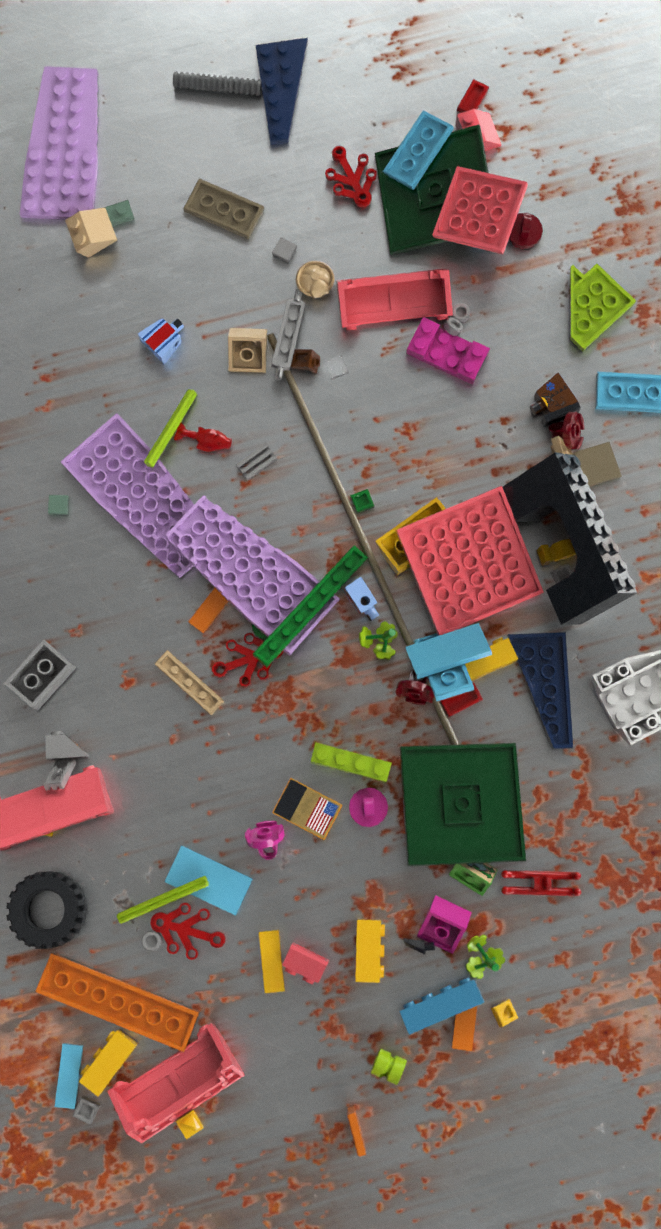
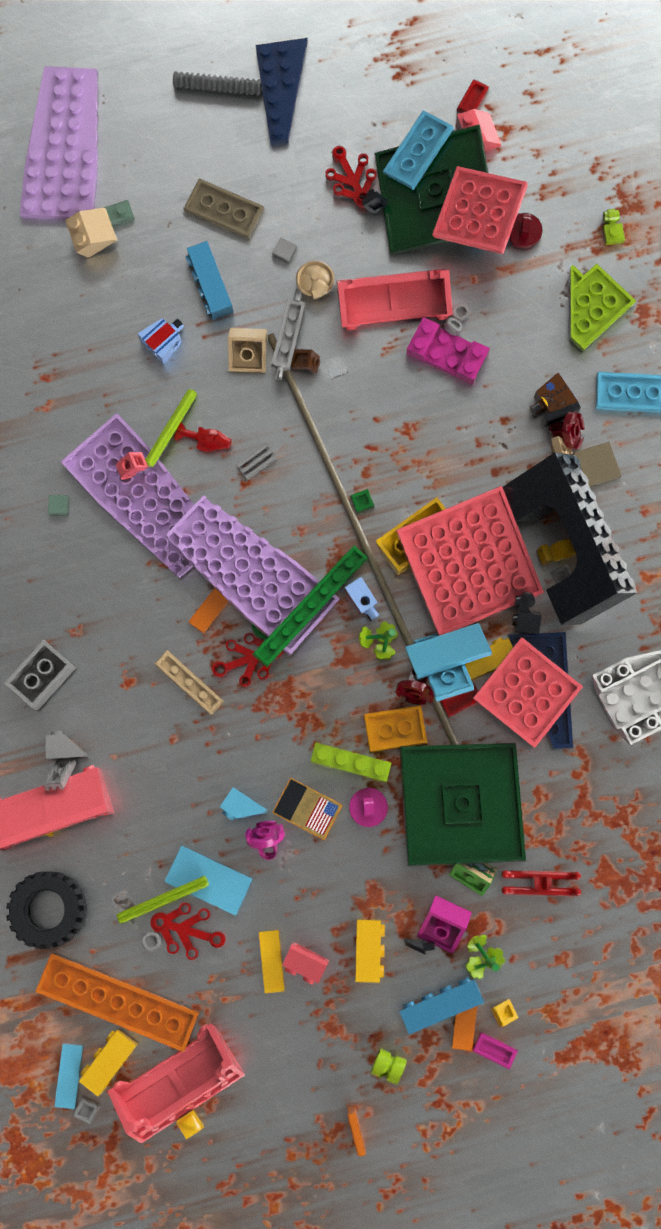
none -> coral leg [115,452,148,480]
none -> dark azure brick [185,241,234,320]
none -> medium azure slope [220,787,268,820]
none -> black tile [362,188,388,214]
none -> light orange tile [364,705,428,753]
none -> dark pink tile [472,1032,518,1070]
none -> coral plate [473,637,583,748]
none -> black brick [512,592,542,634]
none -> lime plate [603,208,625,245]

